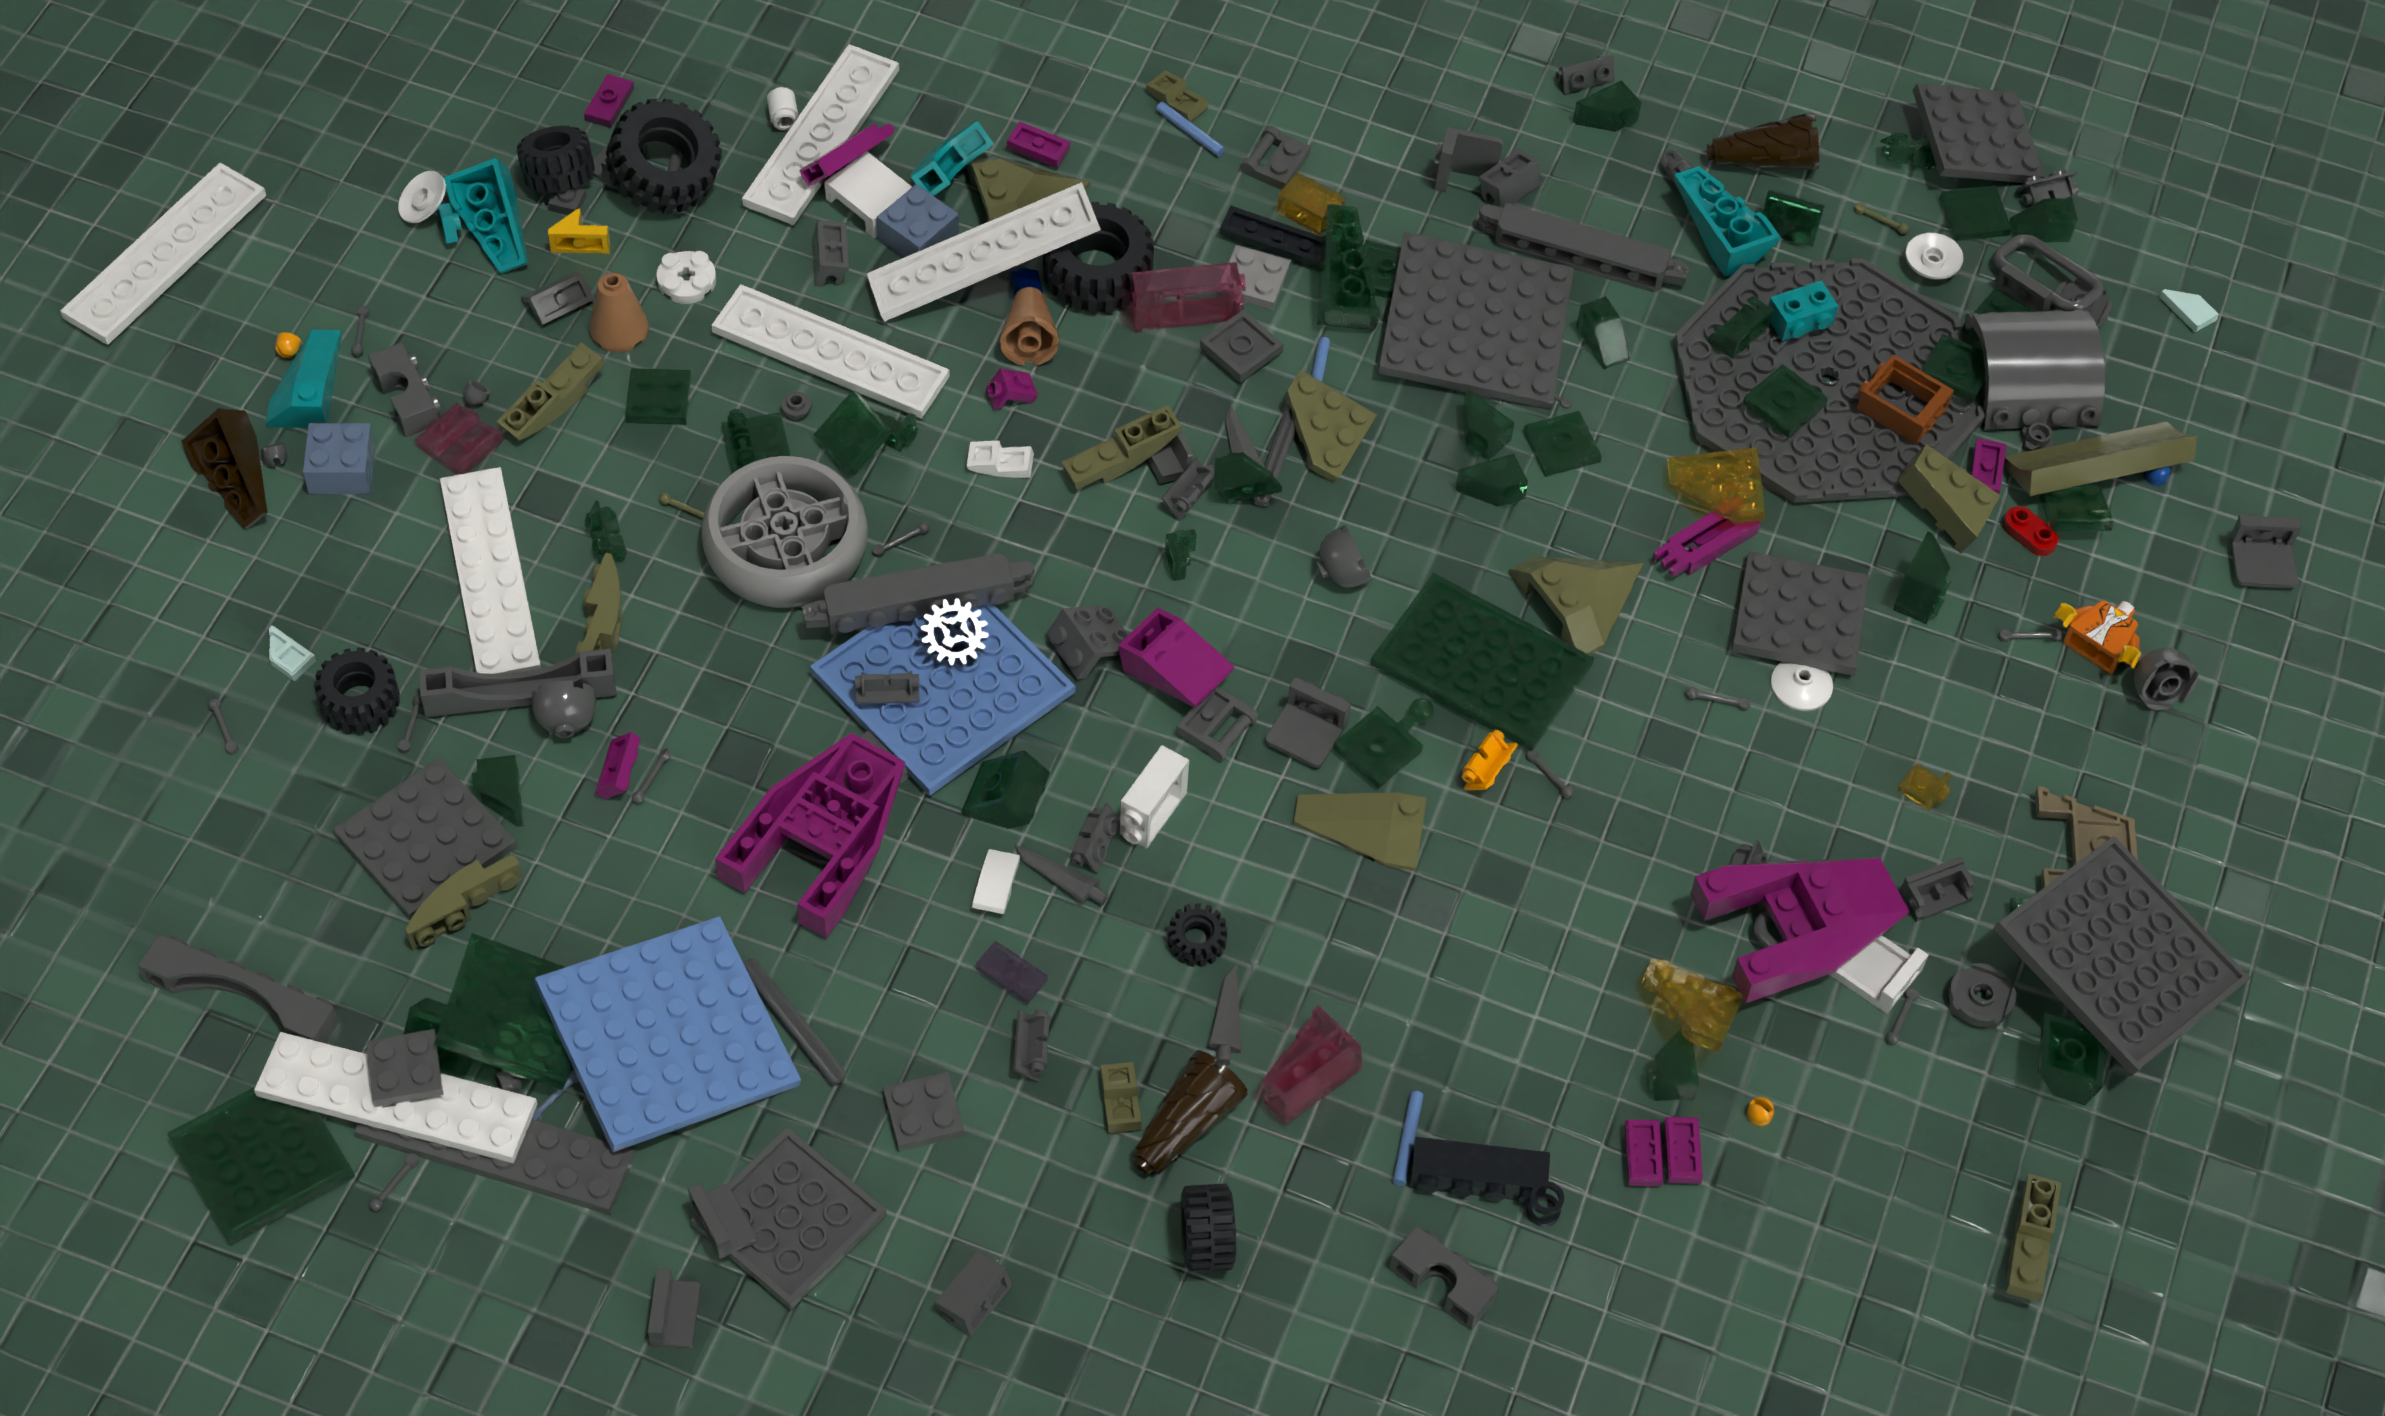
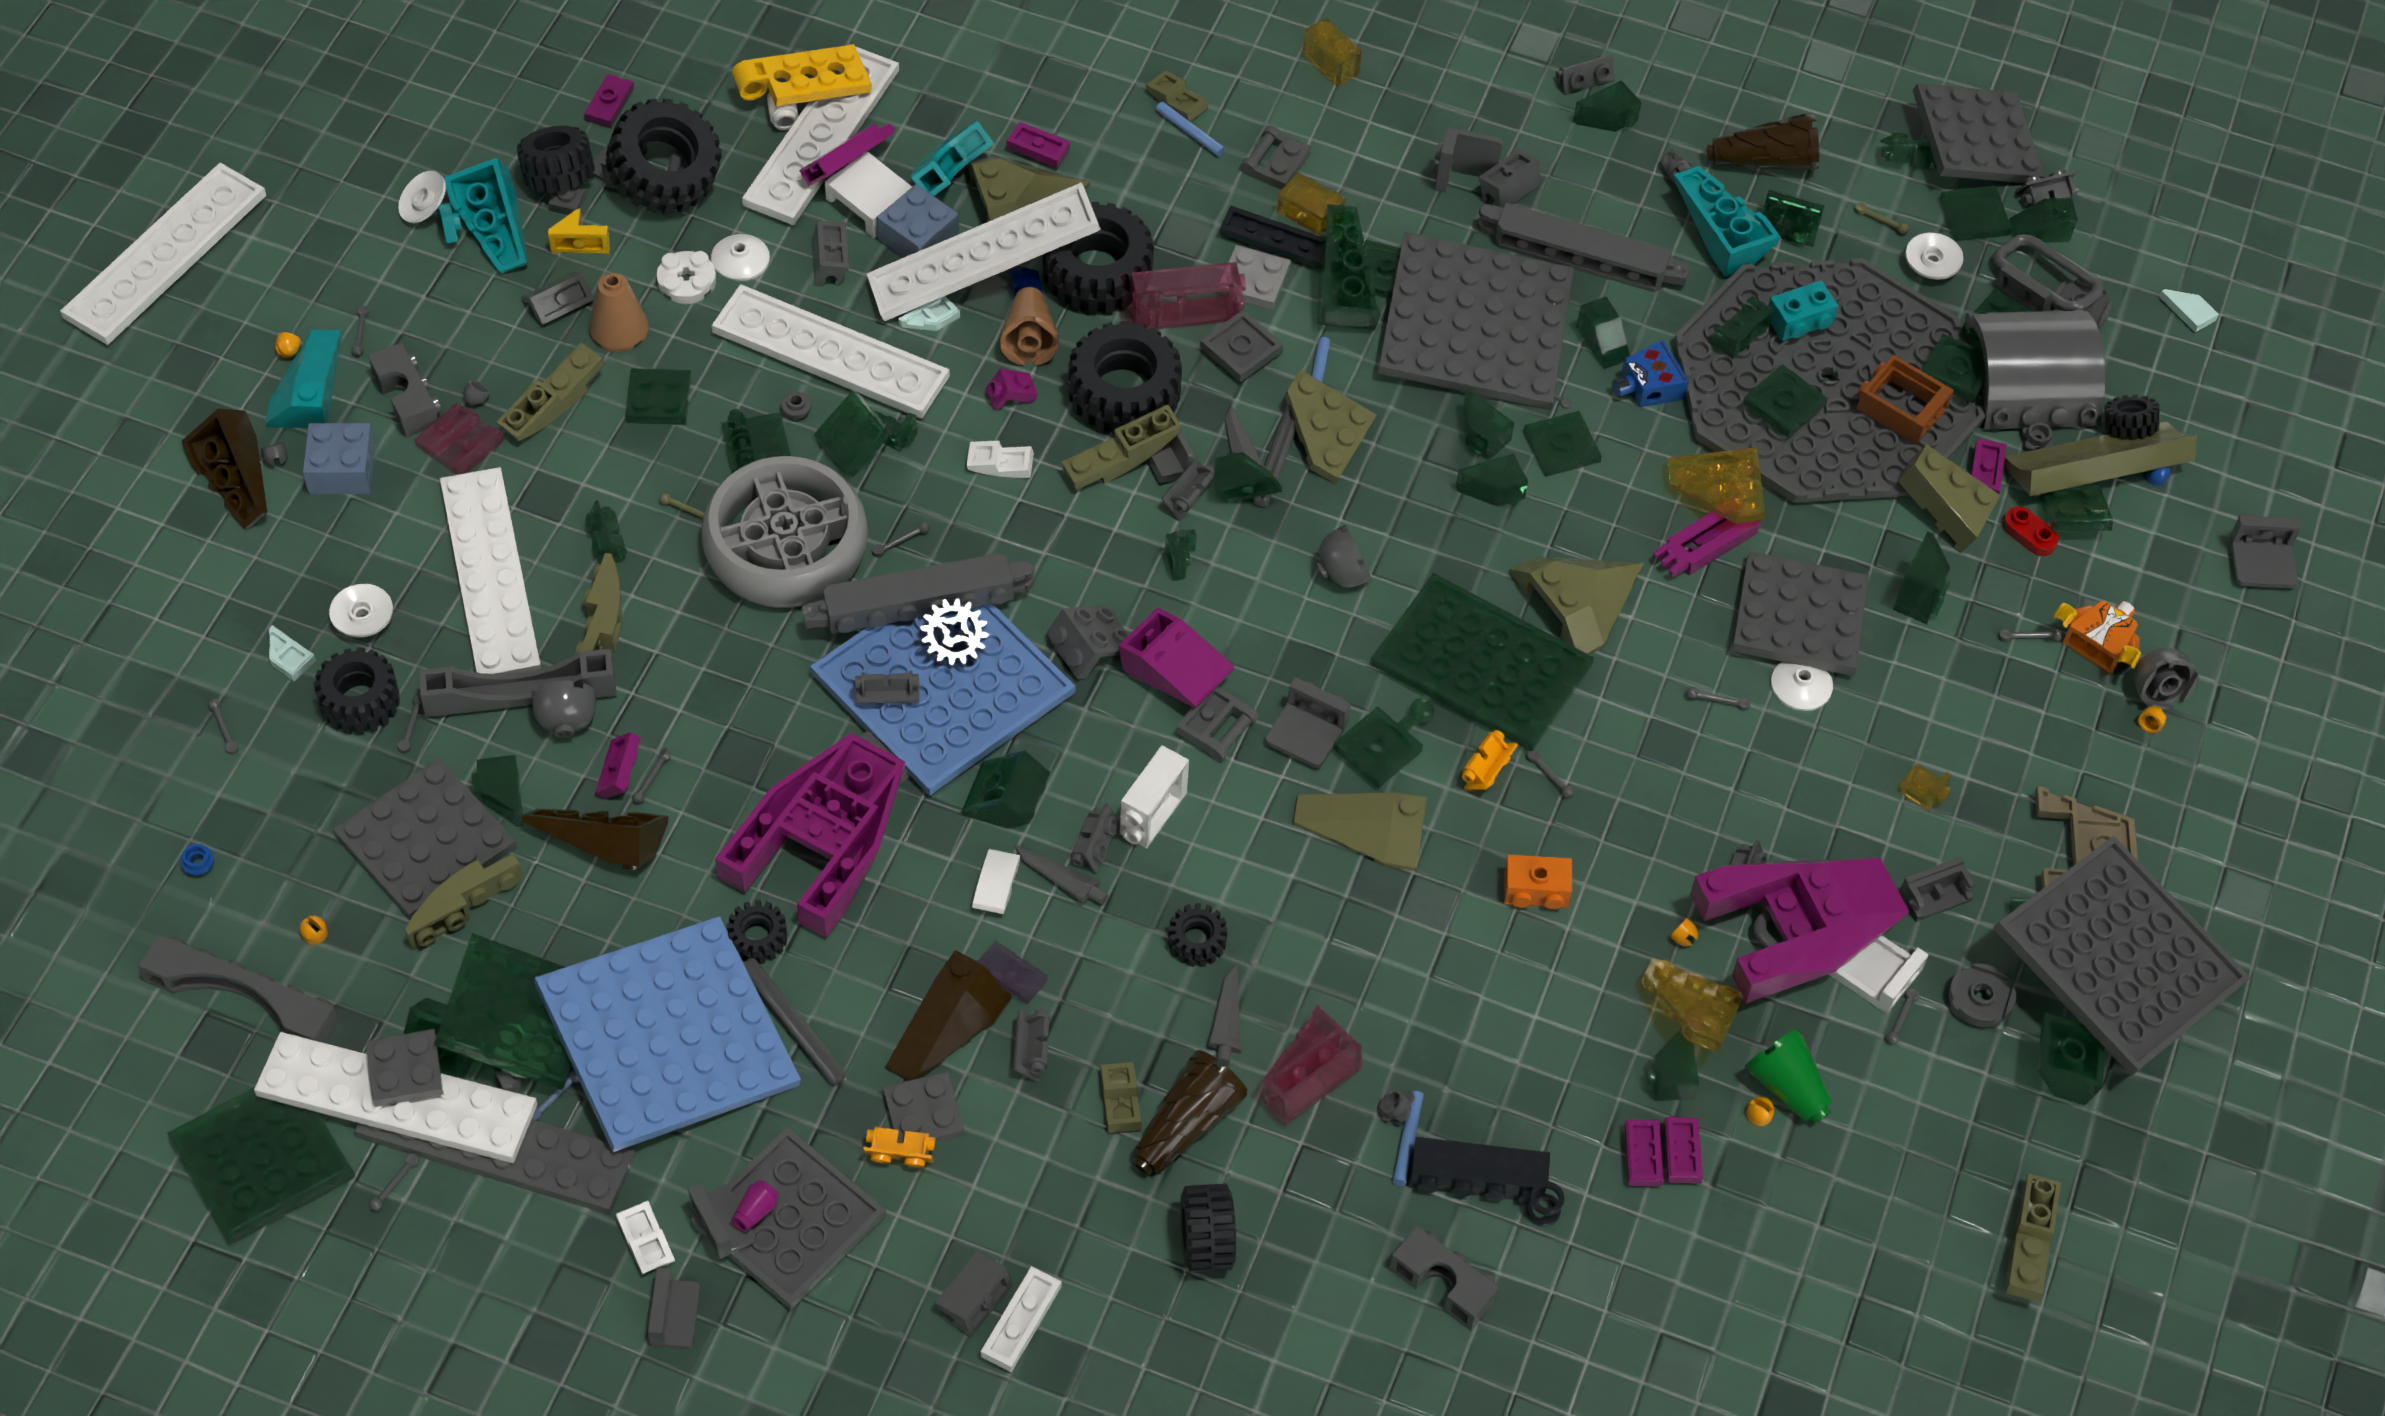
none -> blue plate [180,844,214,876]
none -> light orange hinge [300,915,328,945]
none -> white dish [329,584,393,638]
none -> dark brown wedge [522,809,669,870]
none -> white slope [616,1201,675,1275]
none -> white dish [711,234,770,281]
none -> black tyre [727,900,788,964]
none -> magenta cone [731,1180,779,1232]
none -> yellow hinge [732,44,872,106]
none -> light orange hinge [864,1127,936,1168]
none -> dark brown wedge [885,950,1012,1081]
none -> light aqua tile [899,296,960,331]
none -> white plate [981,1266,1062,1372]
none -> black tyre [1068,321,1182,435]
none -> clear yellow brick [1303,18,1362,87]
none -> dark grey plate [1380,1089,1415,1122]
none -> orange brick [1504,855,1572,909]
none -> blue torso [1612,340,1689,407]
none -> light orange hinge [1670,918,1699,947]
none -> green cone [1745,1028,1832,1124]
none -> black tyre [2105,395,2160,439]
none -> light orange hinge [2138,706,2167,733]

